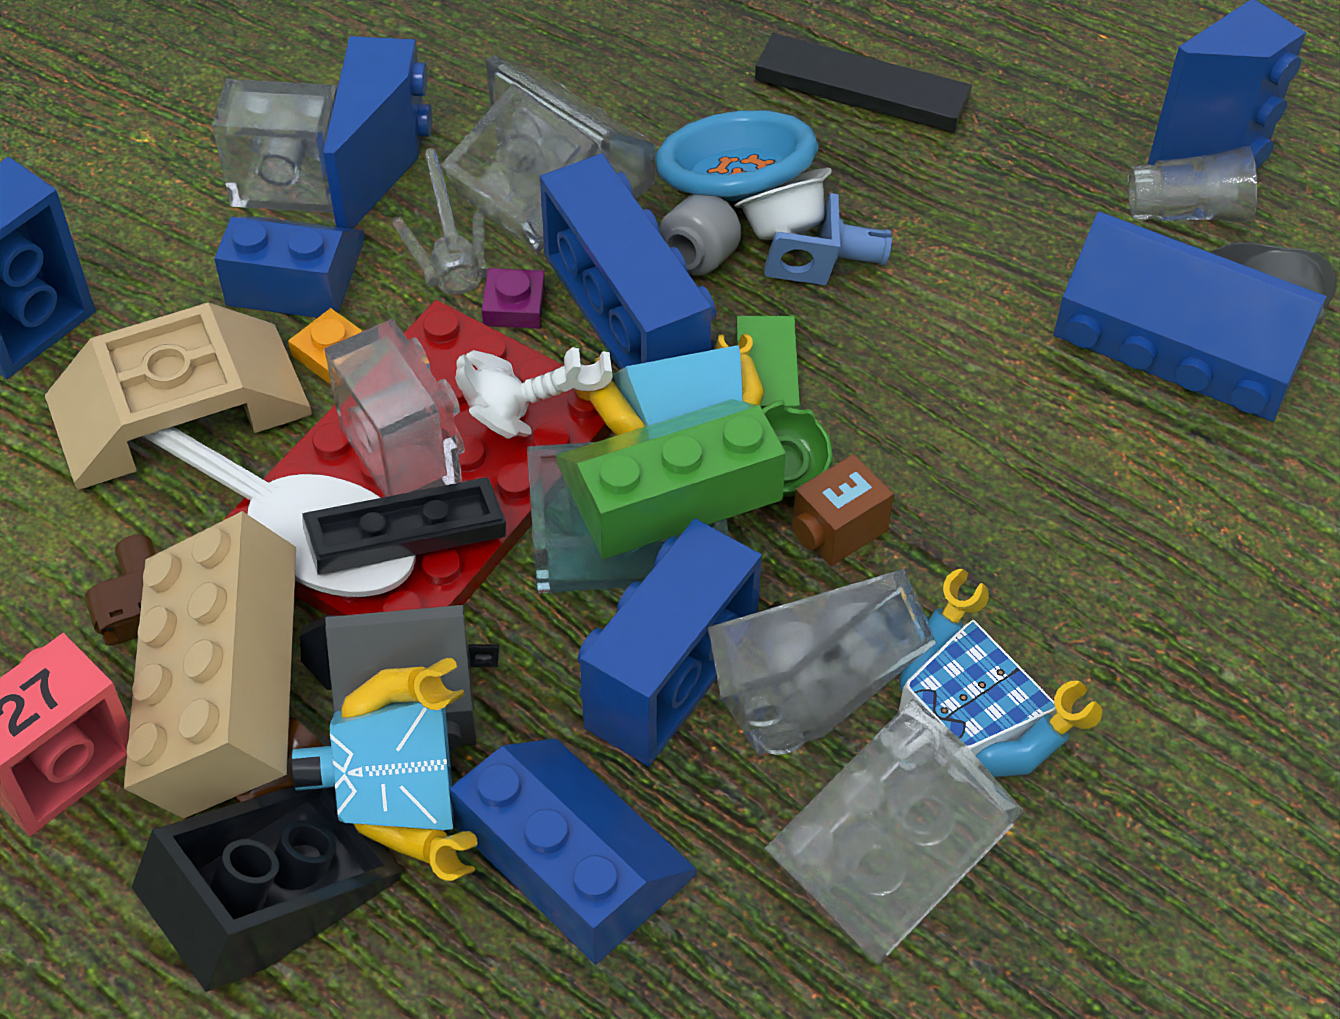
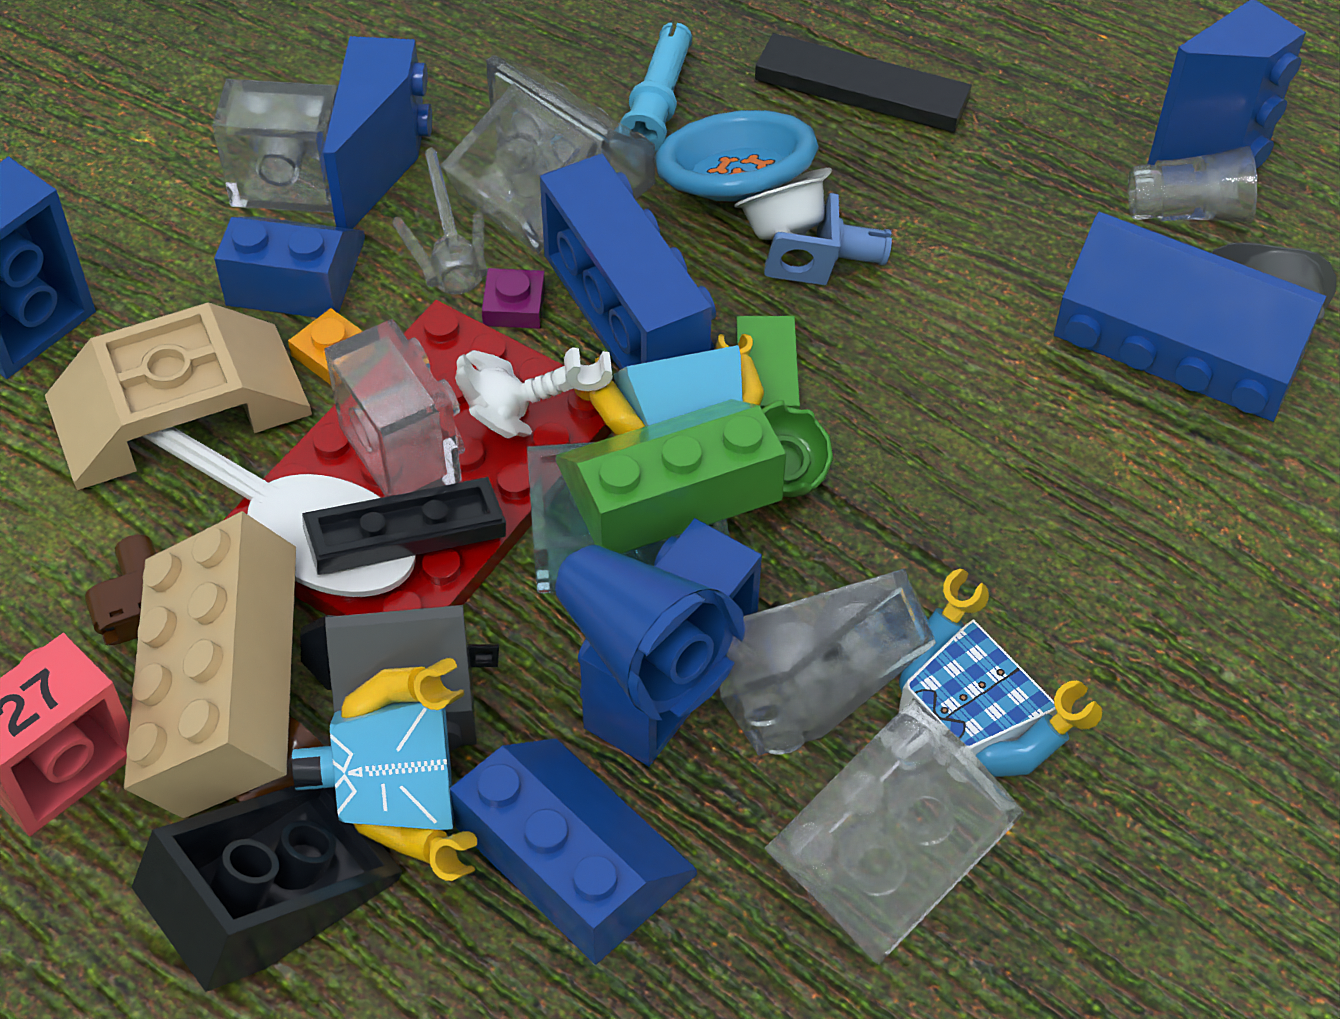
light grey head [659,194,741,276] -> none
dark orange brick [792,454,894,566] -> none
none -> blue cone [555,545,745,720]
none -> medium azure pin [618,22,693,153]

